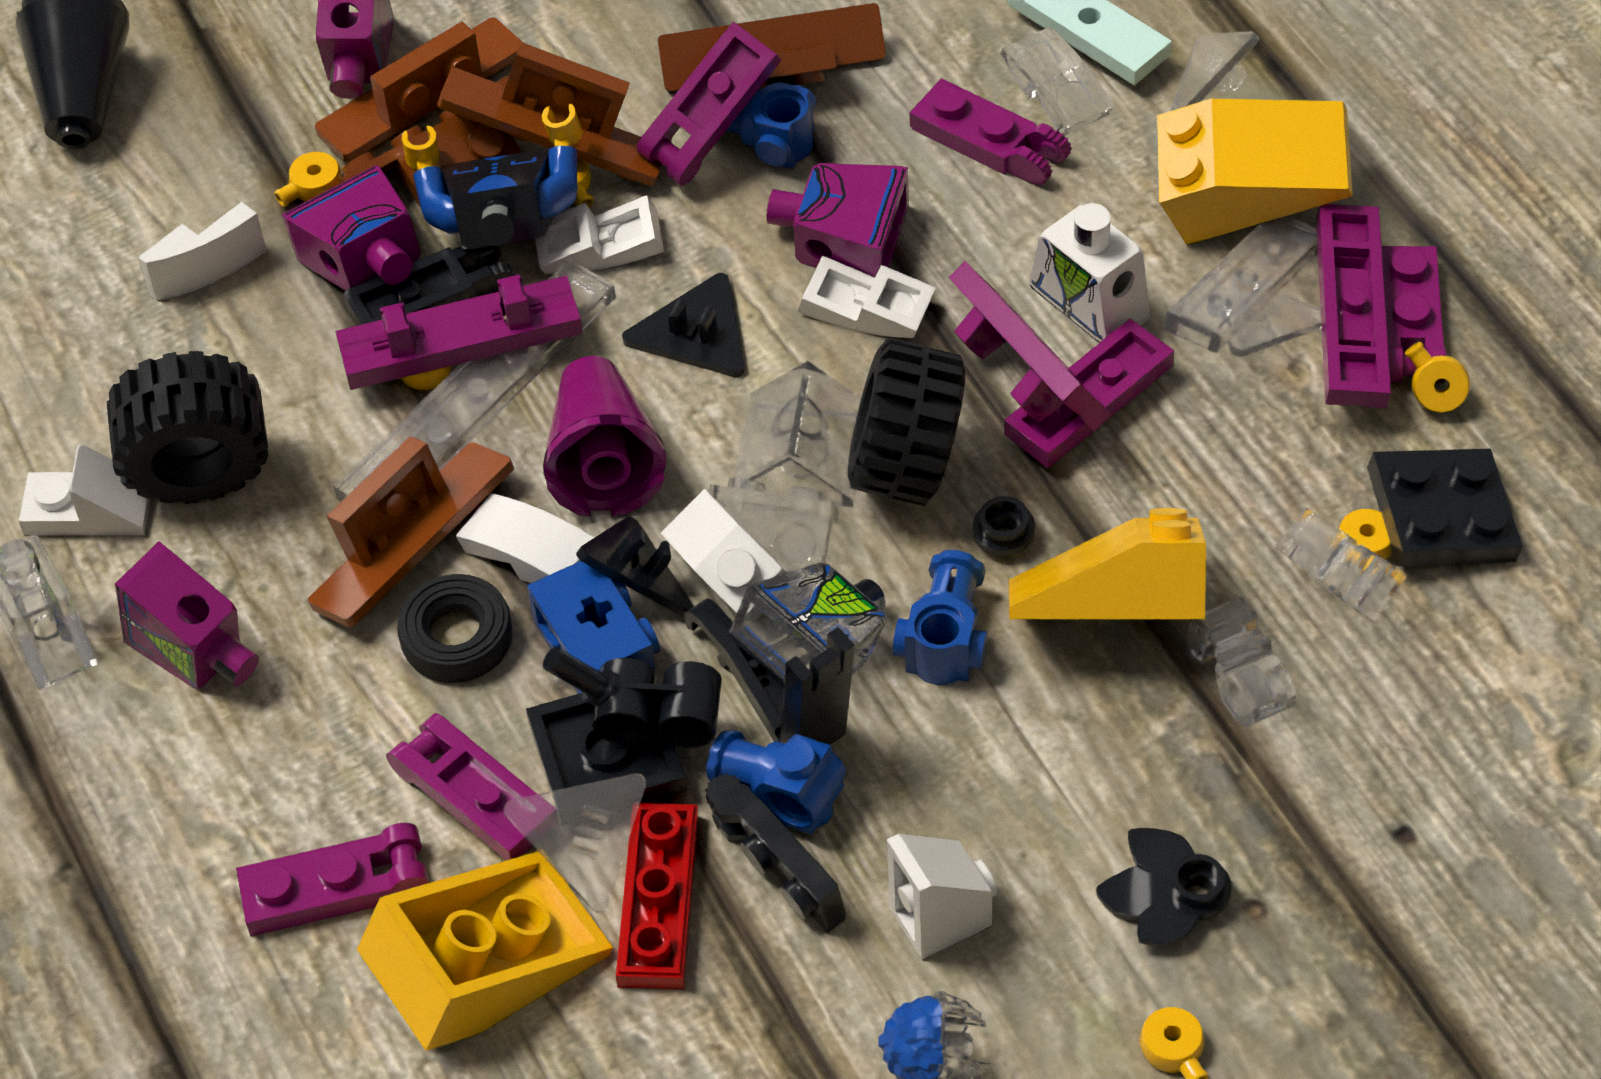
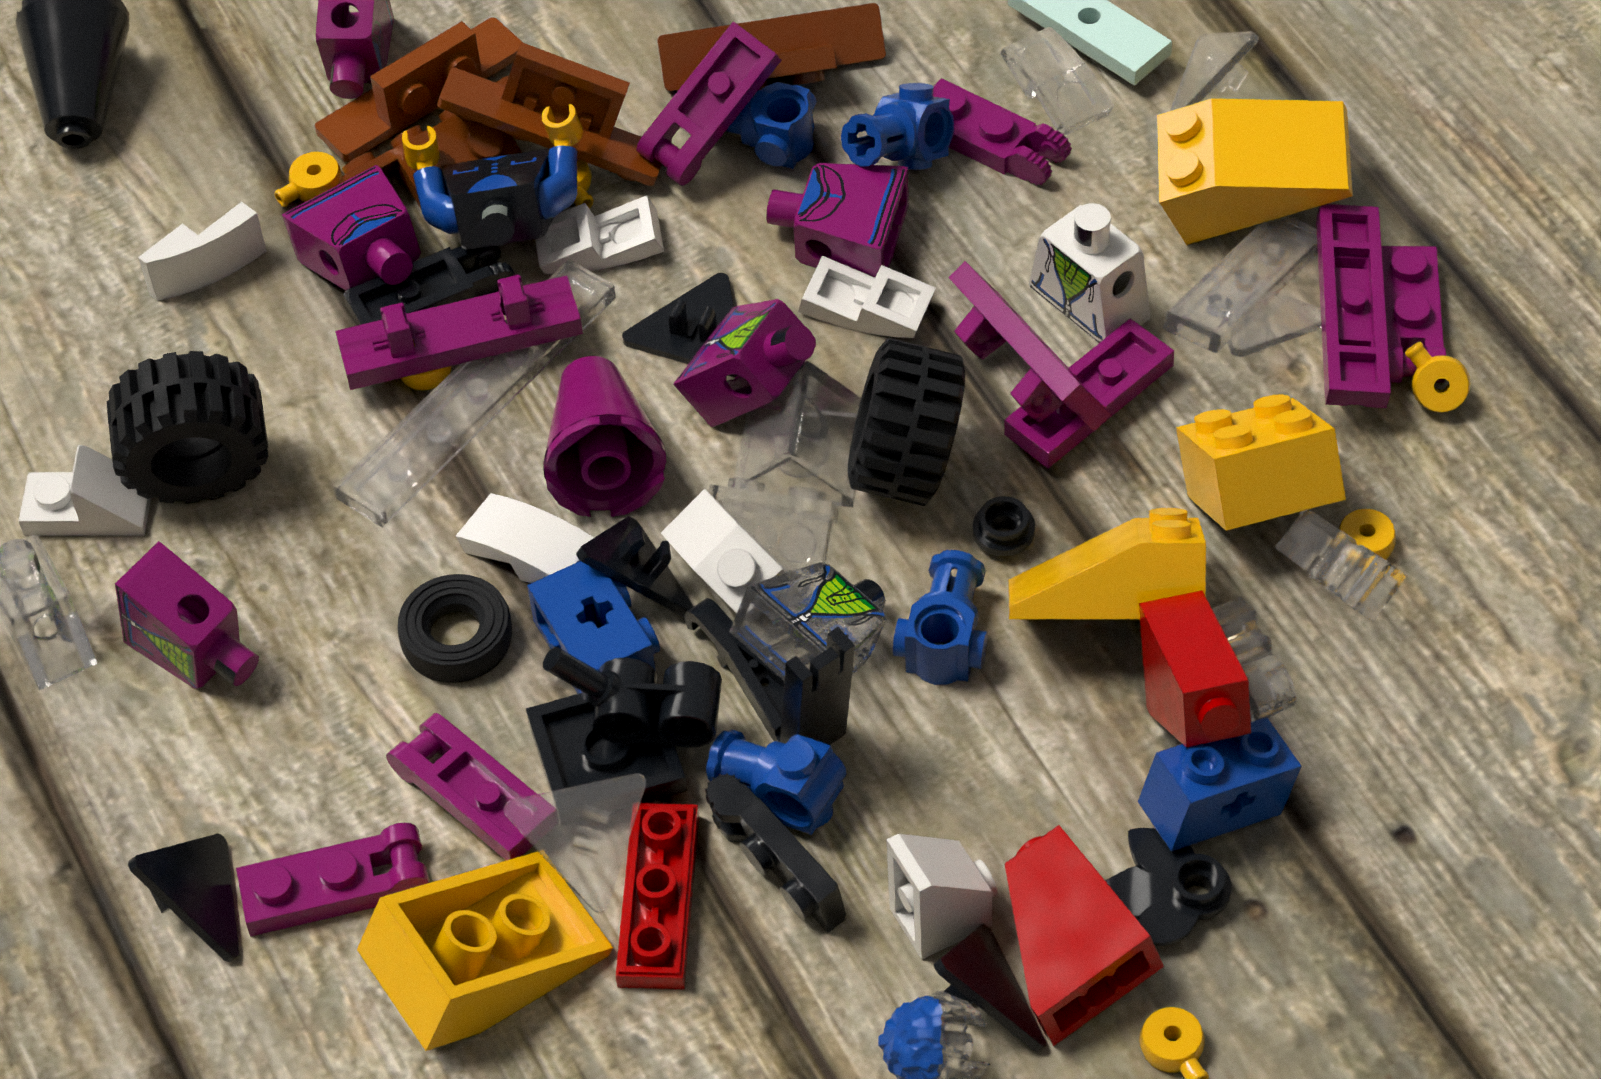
dark orange bracket [308,436,514,627] -> none
black plate [1367,448,1523,566] -> none
none -> black piece [128,833,240,962]
none -> magenta torso [673,299,816,427]
none -> blue connector [841,83,954,170]
none -> black piece [934,924,1046,1052]
none -> red slope [1004,825,1164,1046]
none -> blue brick [1138,717,1302,852]
none -> red slope [1139,590,1251,747]
none -> yellow brick [1176,394,1346,531]

